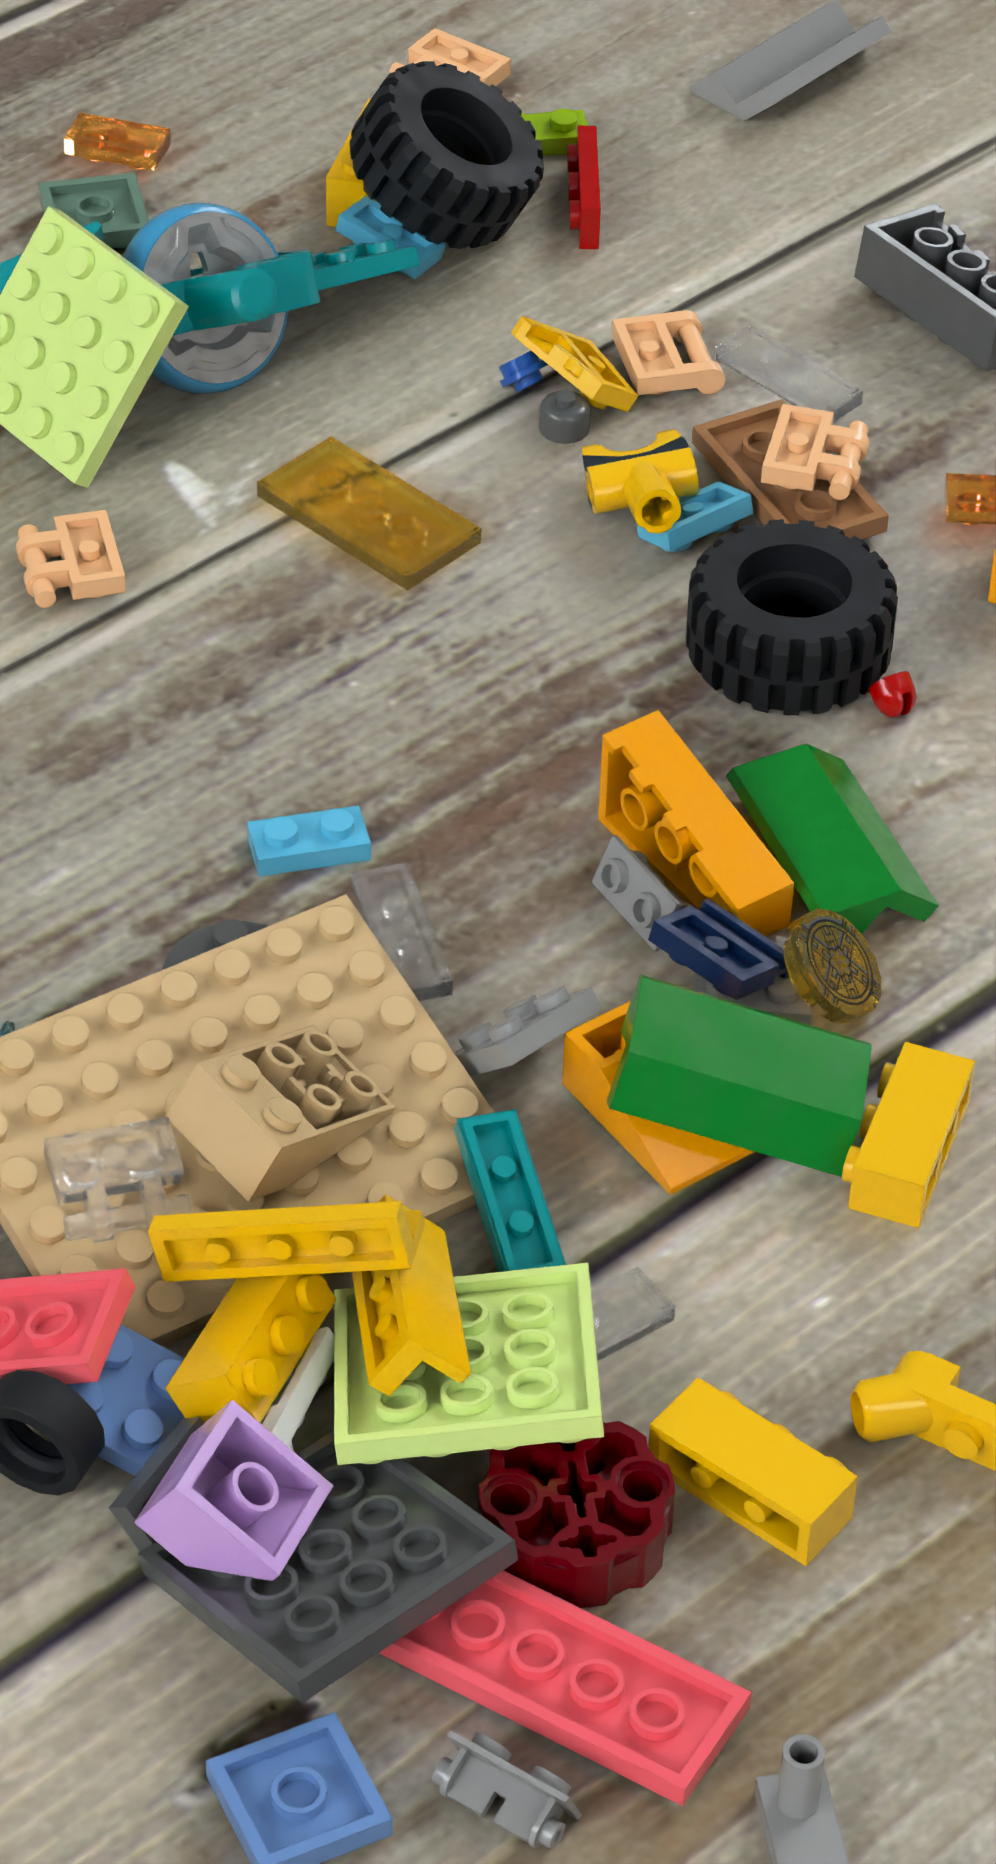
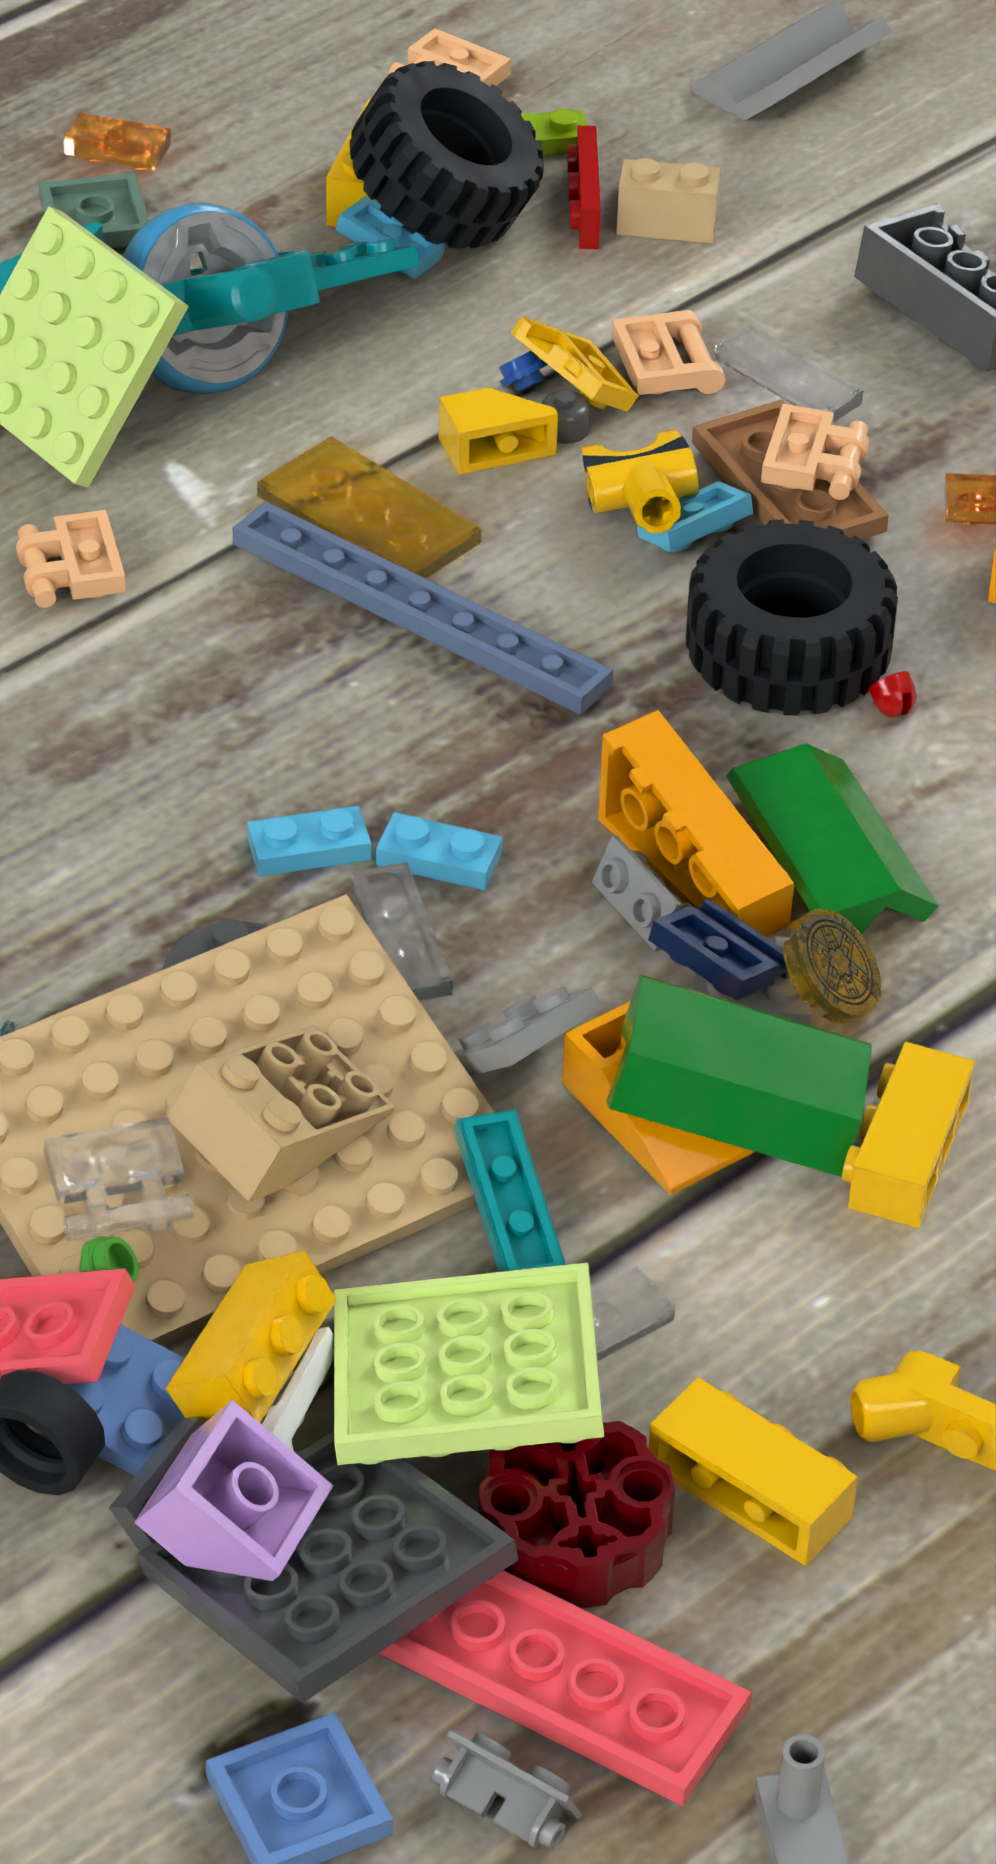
yellow panel [148,1201,424,1282] -> none
yellow panel [352,1194,471,1397] -> none
none -> bright green plate [79,1236,139,1283]
none -> sand blue plate [232,501,613,715]
none -> medium azure plate [376,812,503,891]
none -> yellow slope [438,387,558,475]
none -> tan slope [616,158,721,244]

